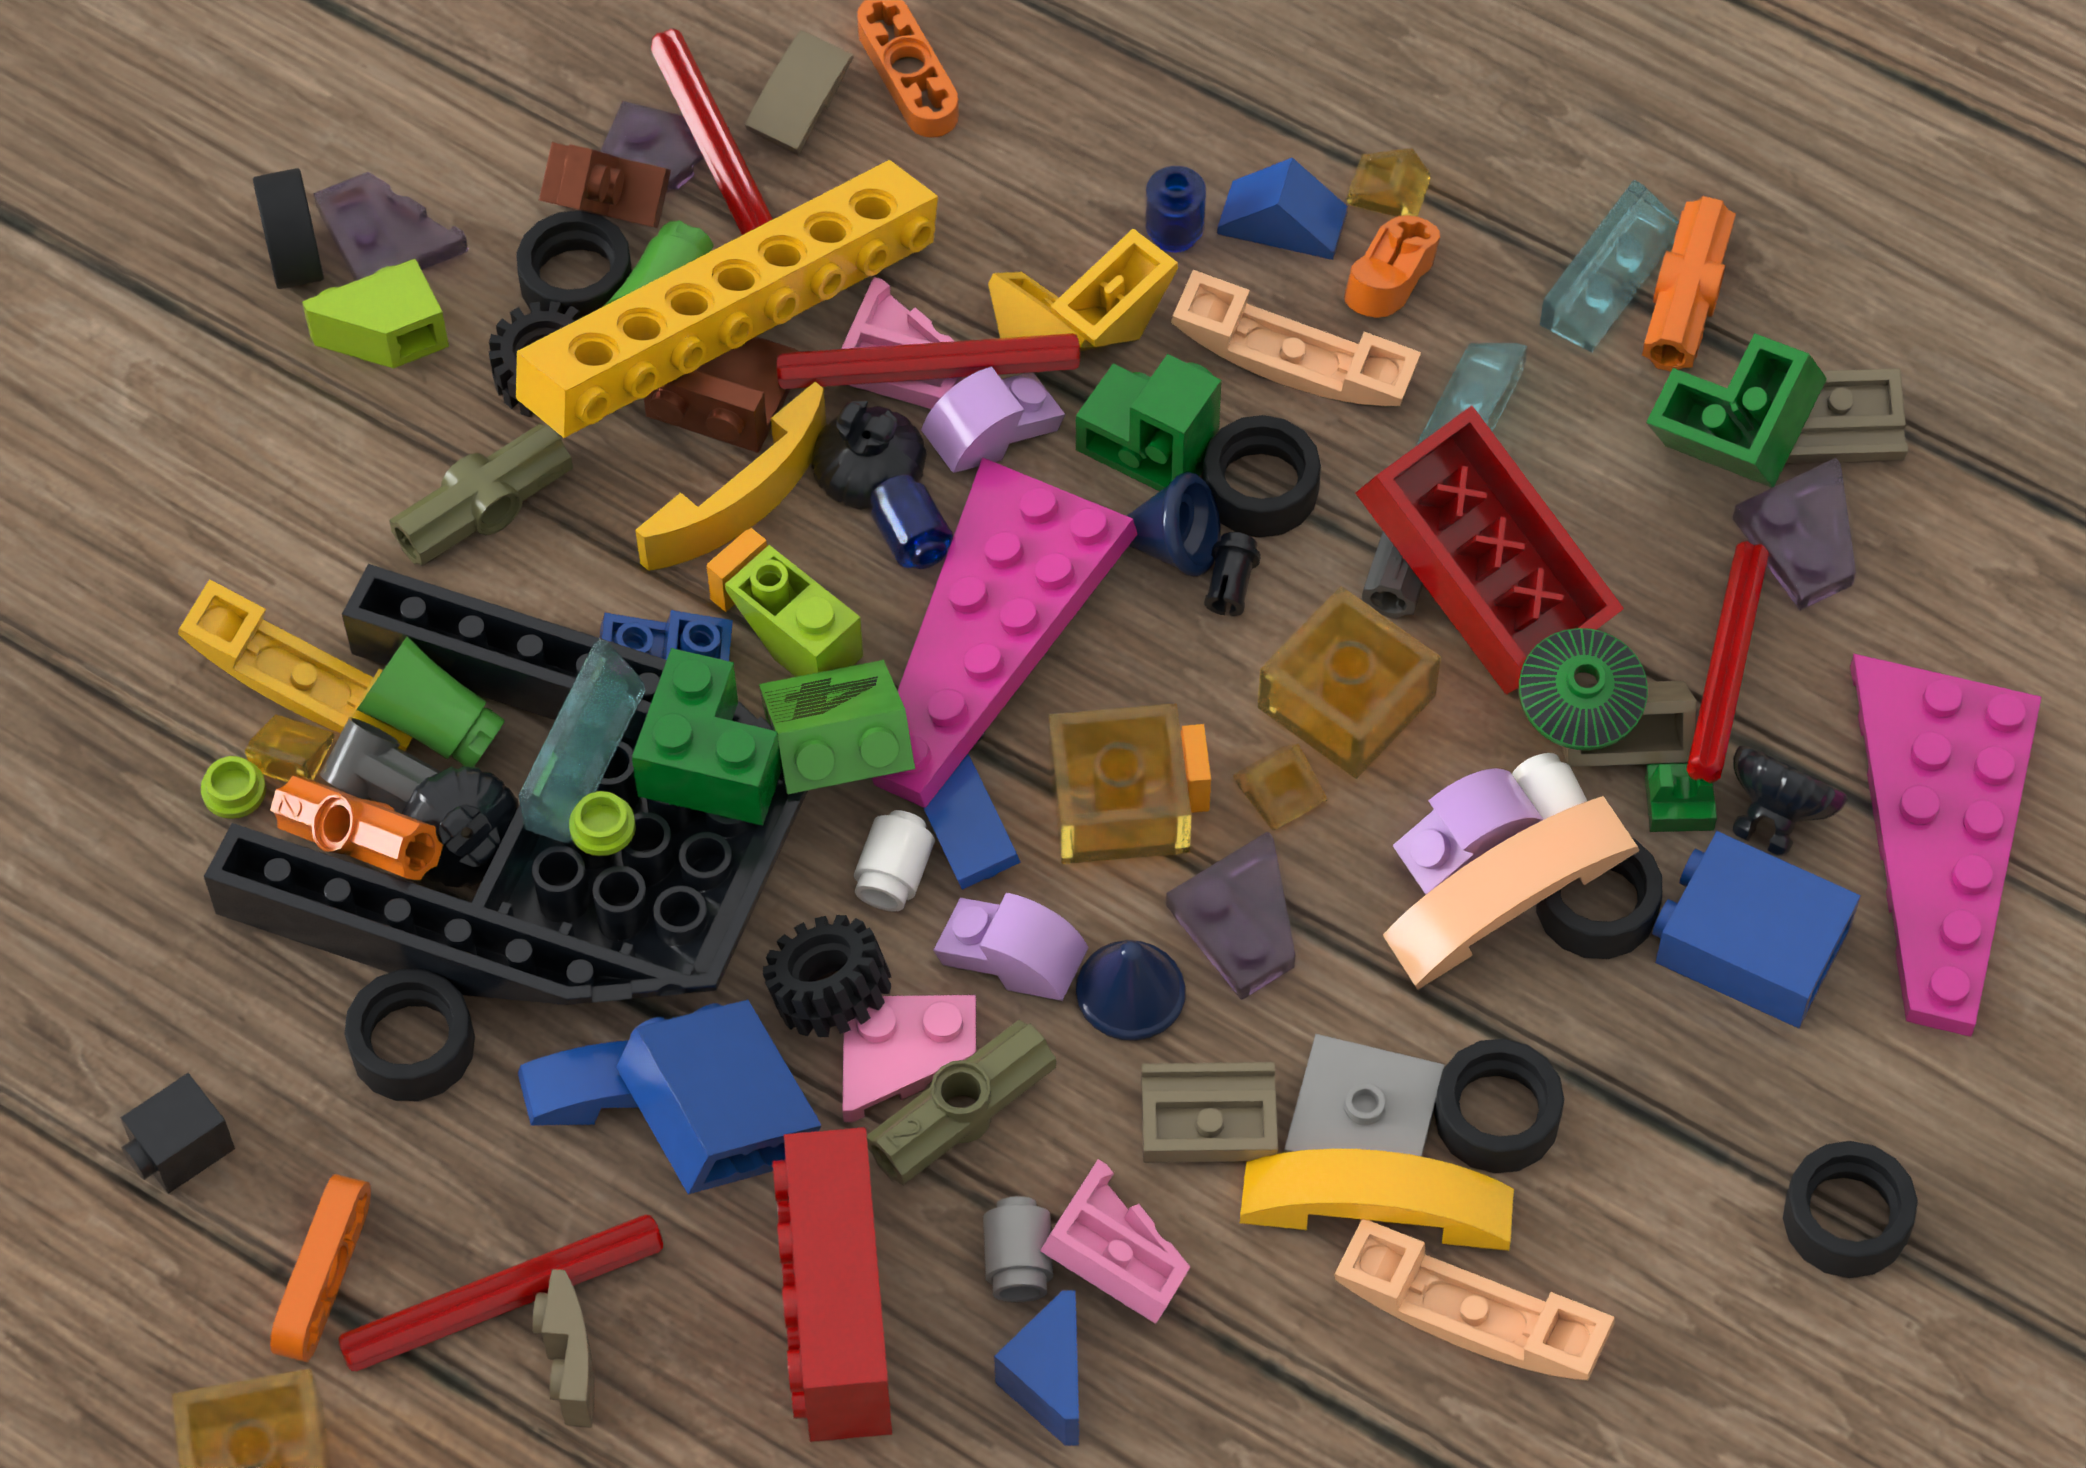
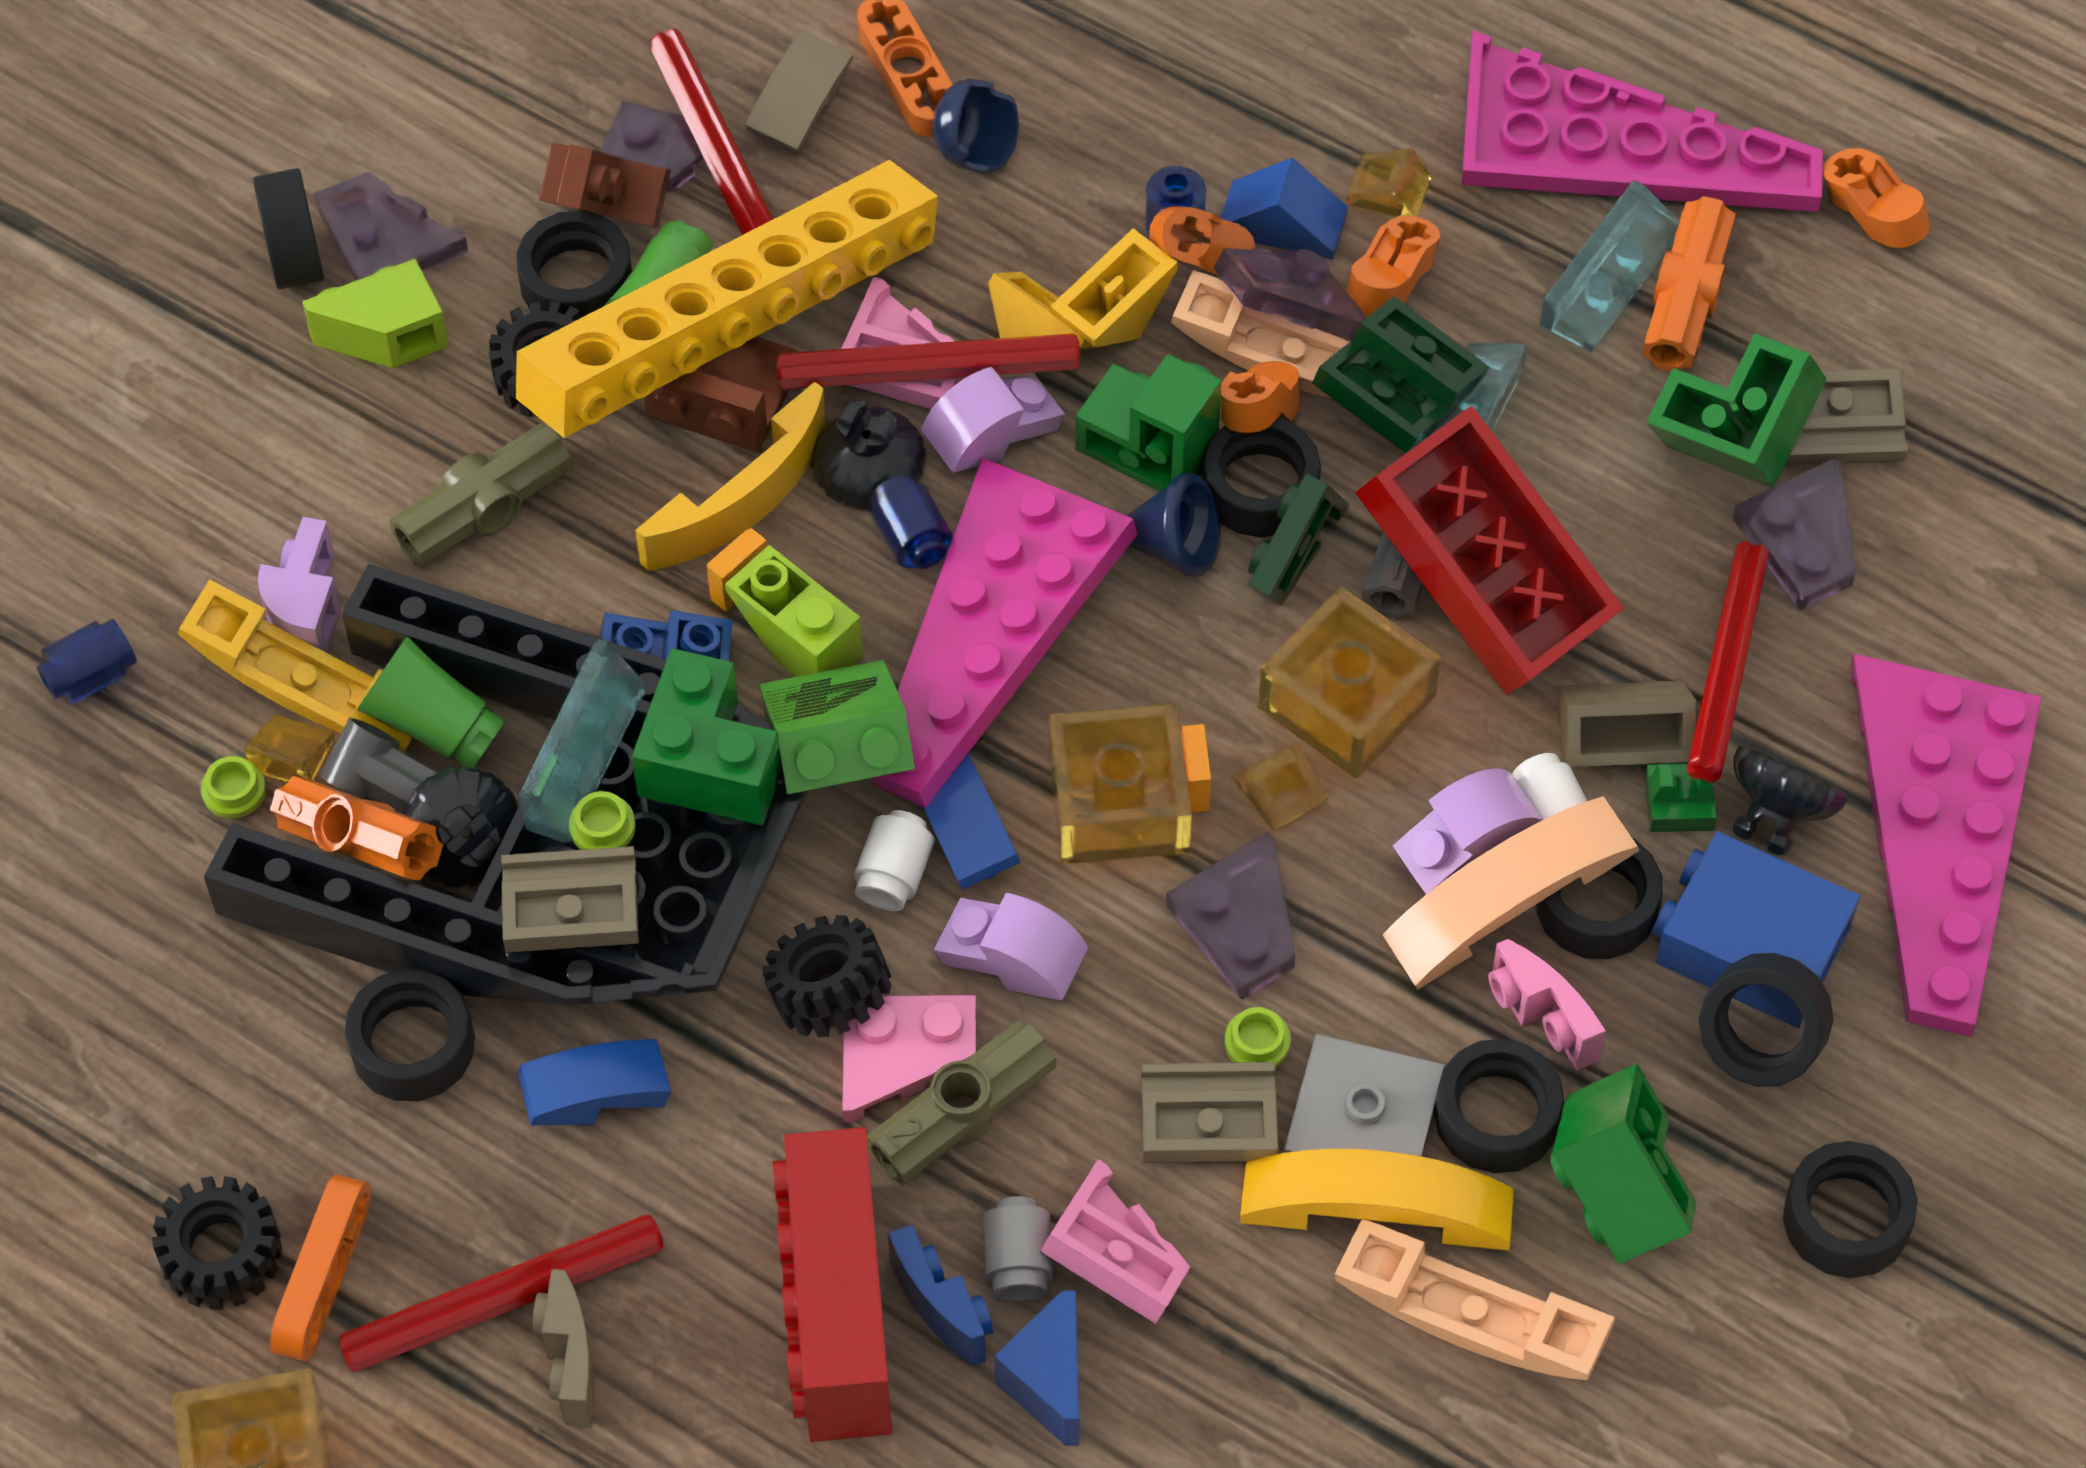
black brick [121,1073,235,1194] -> none
blue brick [616,1000,822,1194] -> none
dark blue hat [1076,940,1186,1041] -> none
black pin [1204,532,1261,616] -> none
dish [1518,628,1648,750] -> none
none -> clear blue brick [36,619,137,705]
none -> black tyre [152,1176,283,1309]
none -> lavender brick [258,517,341,653]
none -> dark tan plate [501,846,639,952]
none -> blue slope [888,1225,993,1366]
none -> dark blue hair [933,78,1019,173]
none -> orange piece [1149,206,1256,277]
none -> wing [1213,248,1367,342]
none -> orange piece [1220,361,1301,433]
none -> lime plate [1224,1007,1291,1068]
none -> dark green wing [1248,473,1349,605]
none -> dark green slope [1312,296,1490,453]
none -> dark pink wing [1461,30,1823,212]
none -> bright pink slope [1488,939,1606,1070]
none -> green brick [1551,1063,1697,1264]
none -> black tyre [1698,953,1834,1087]
none -> orange piece [1822,148,1931,248]

